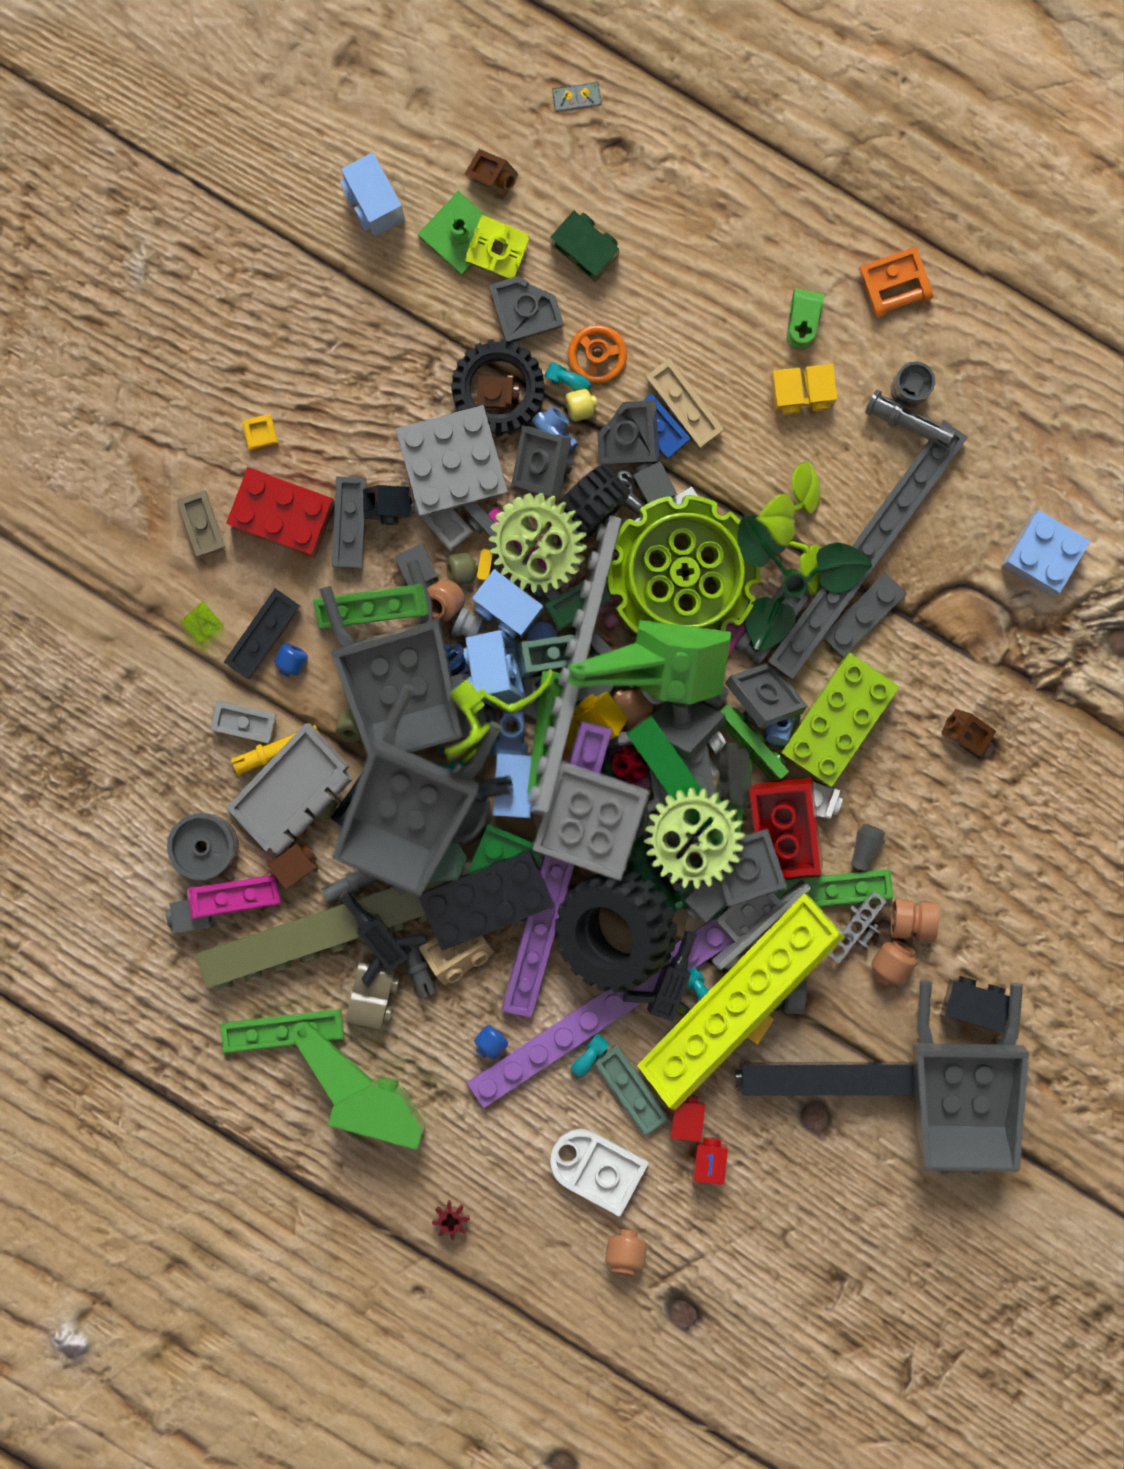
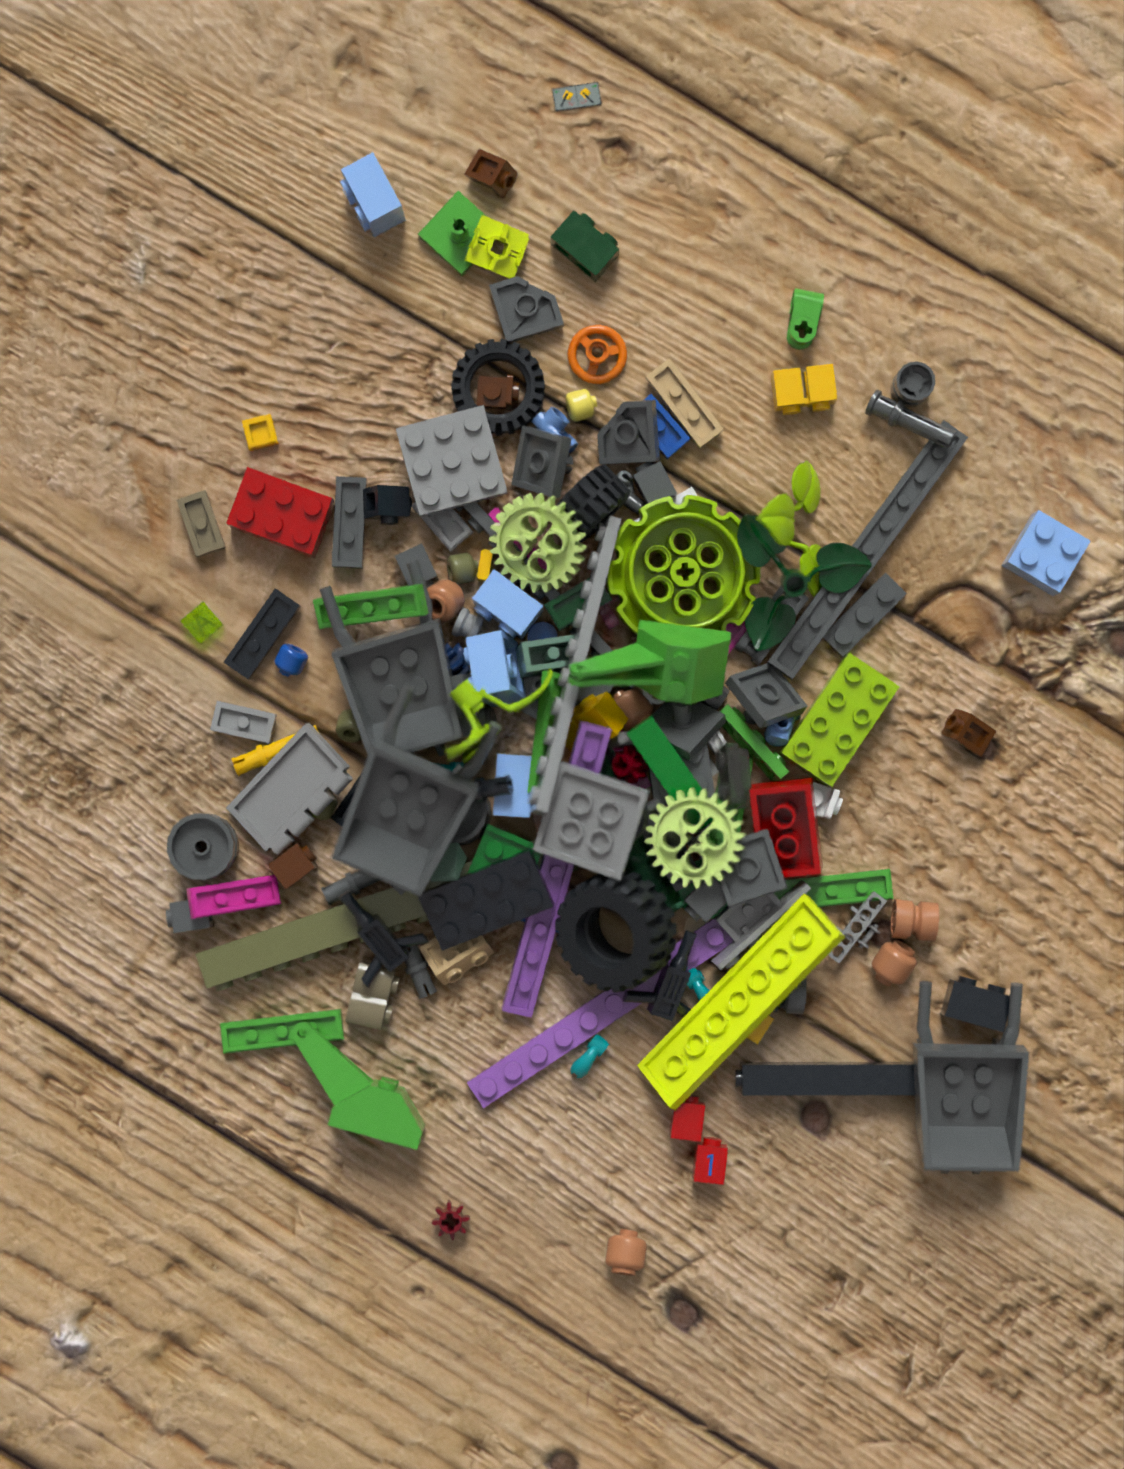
blue piece [474,1025,508,1059] -> none
medium blue plate [491,710,528,756] -> none
teal arm [545,362,592,391] -> none
white plate [550,1129,649,1217] -> none
sand green tile [594,1044,670,1137] -> none
dark grey cone [850,823,886,871] -> none
orange plate [859,246,933,318] -> none

